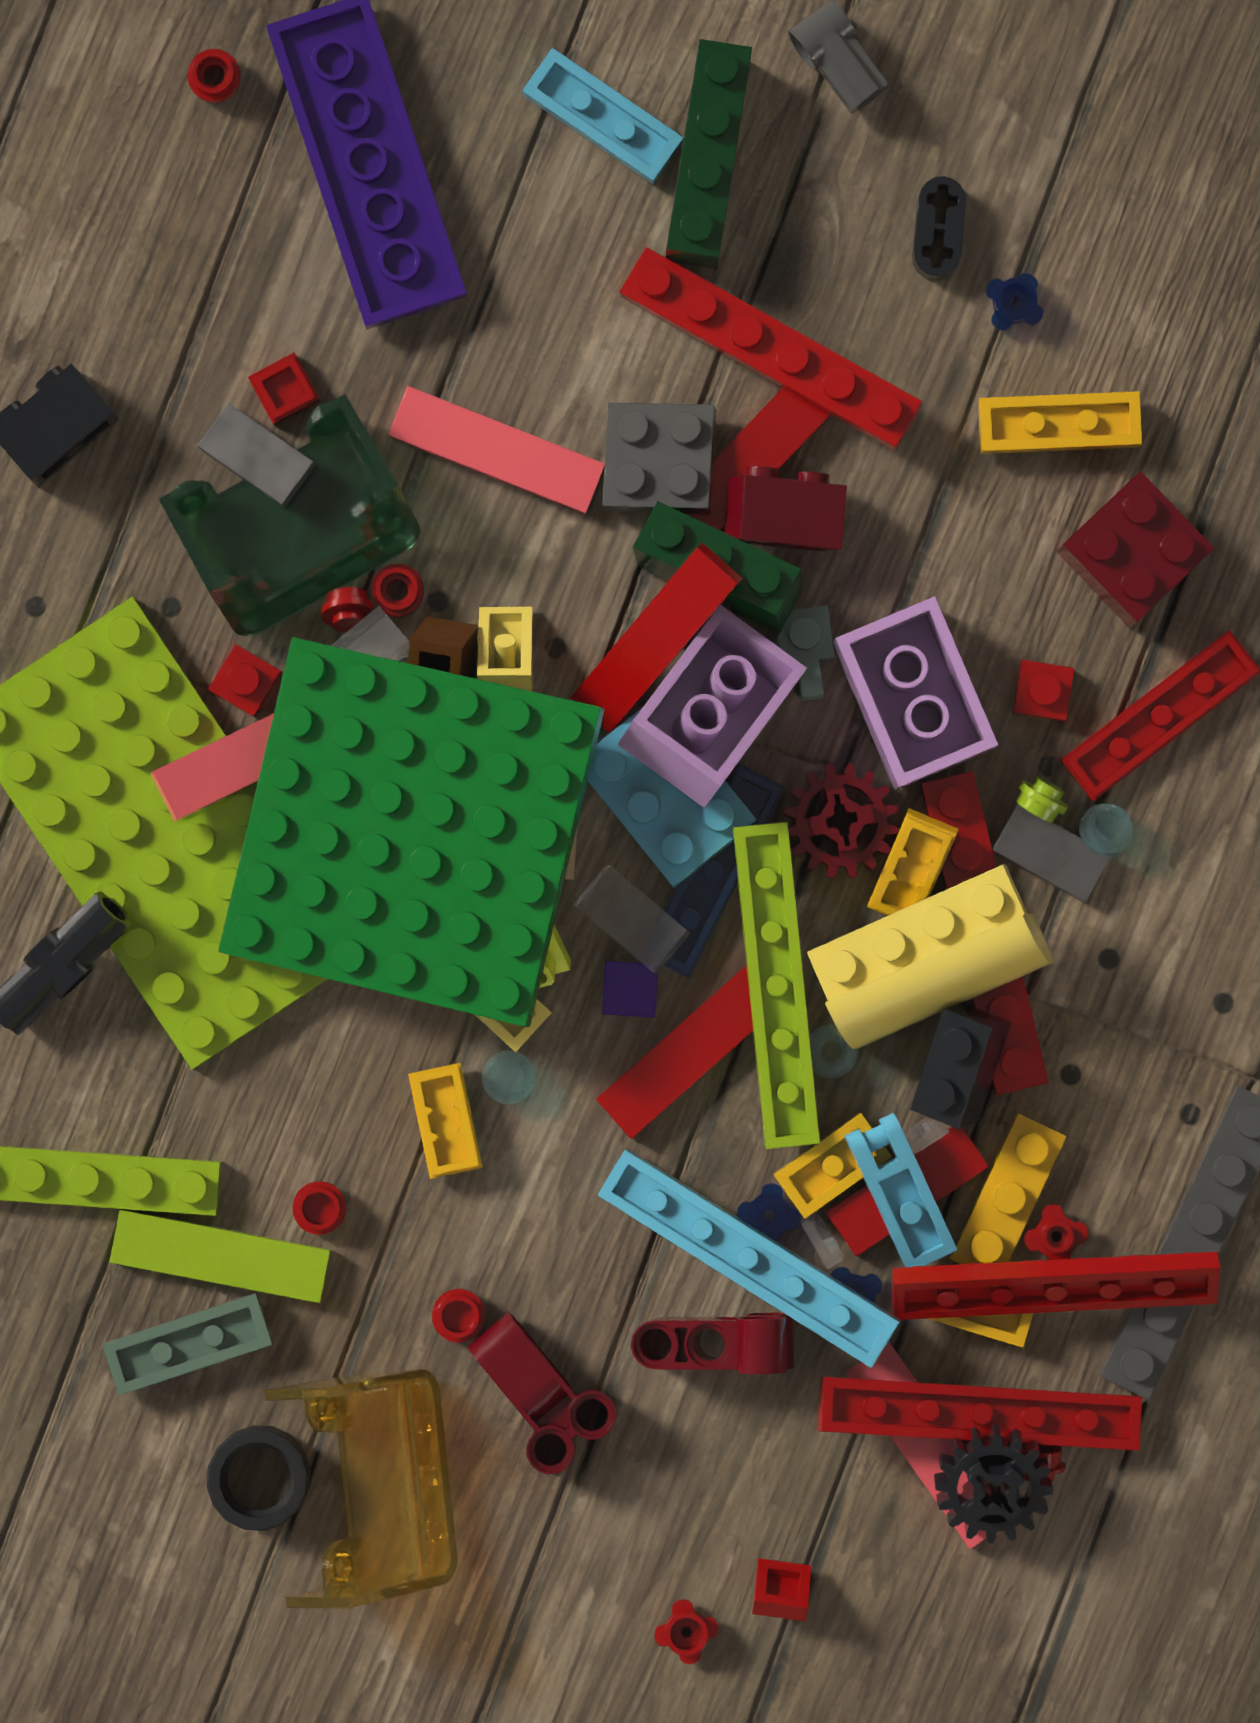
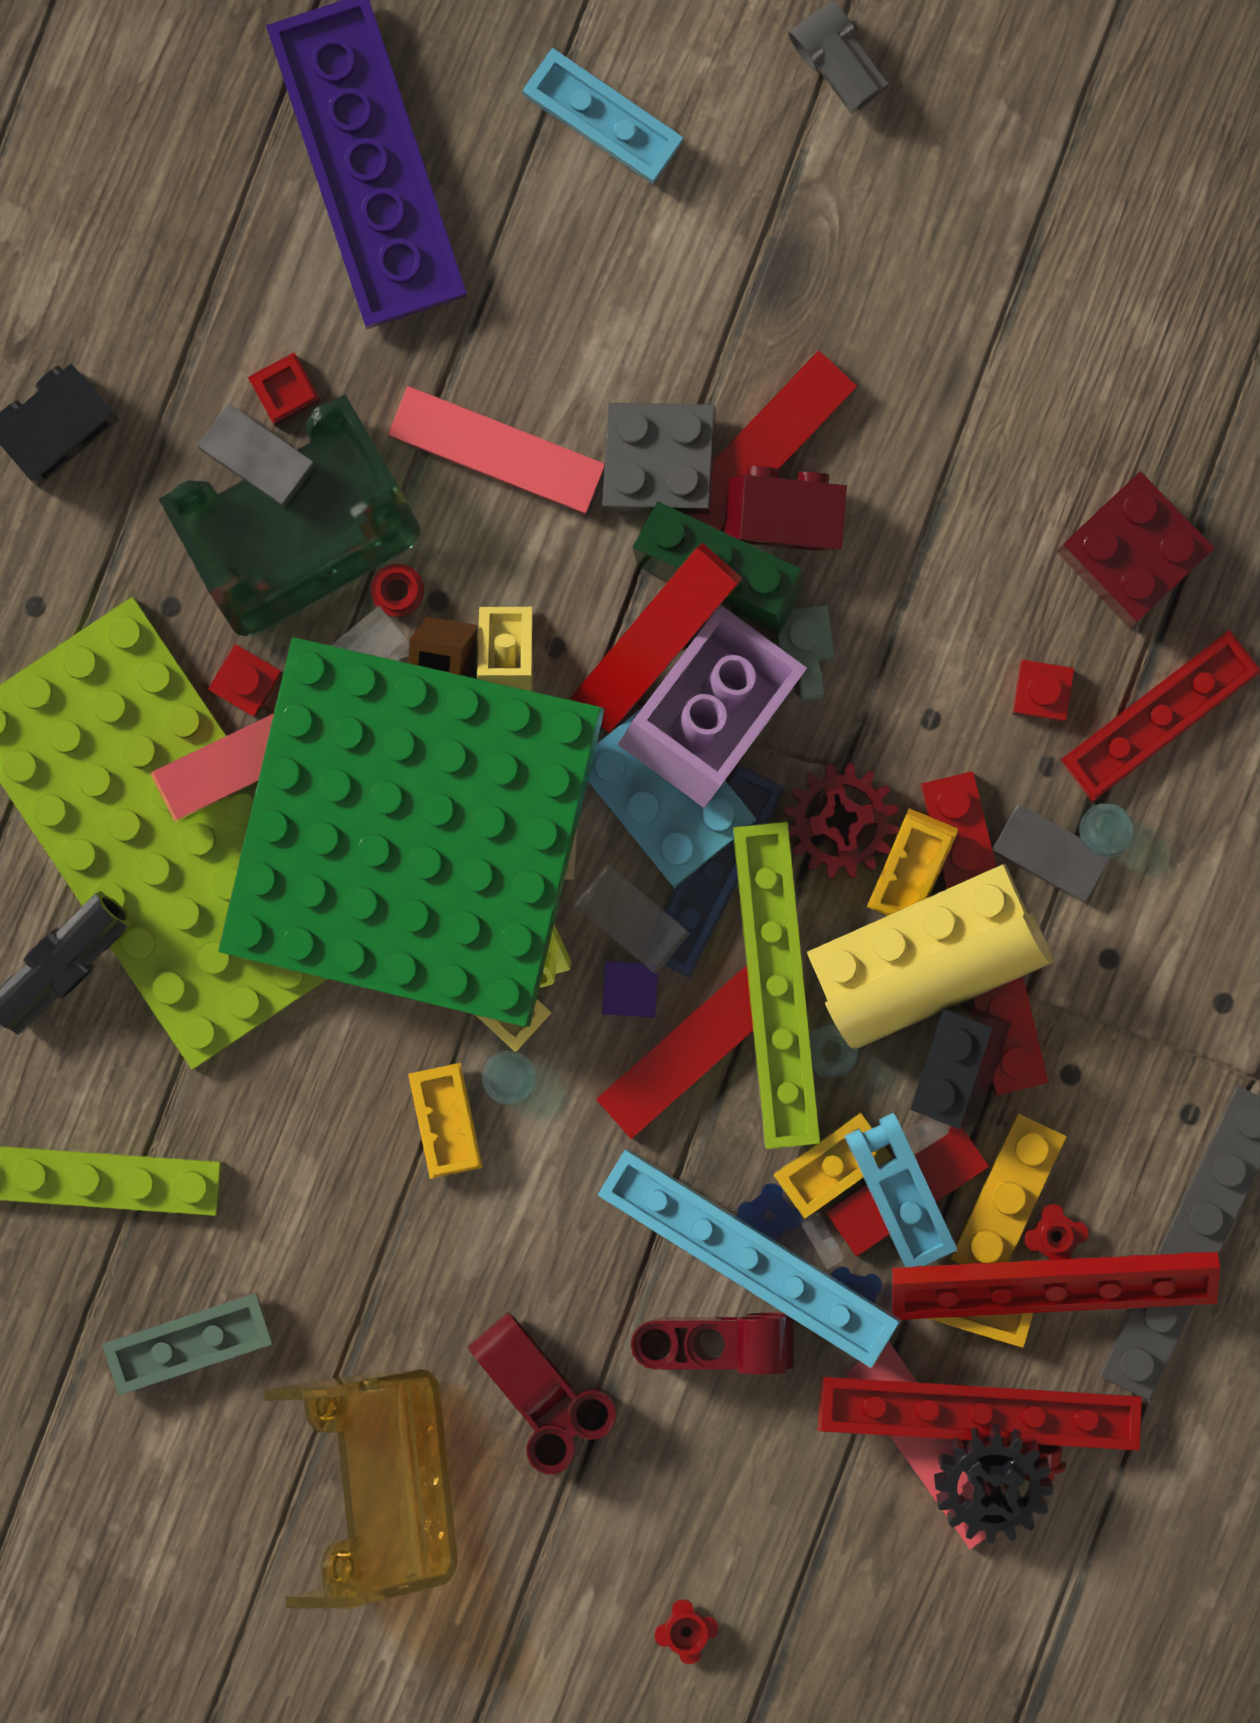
lime tile [109,1209,332,1303] -> none
red plate [187,49,241,103] -> none
black tyre [206,1425,311,1531] -> none
red plate [293,1181,347,1235] -> none
red plate [321,587,375,633] -> none
red plate [432,1288,486,1343] -> none
red plate [619,247,923,451] -> none
dark green brick [666,39,752,269] -> none
red plate [752,1558,812,1621] -> none
lavender brick [833,596,998,790] -> none
black beam [912,176,966,281] -> none
yellow plate [978,391,1142,454] -> none
clear blue plate [986,273,1043,331] -> none
lime plate [1016,776,1068,823] -> none

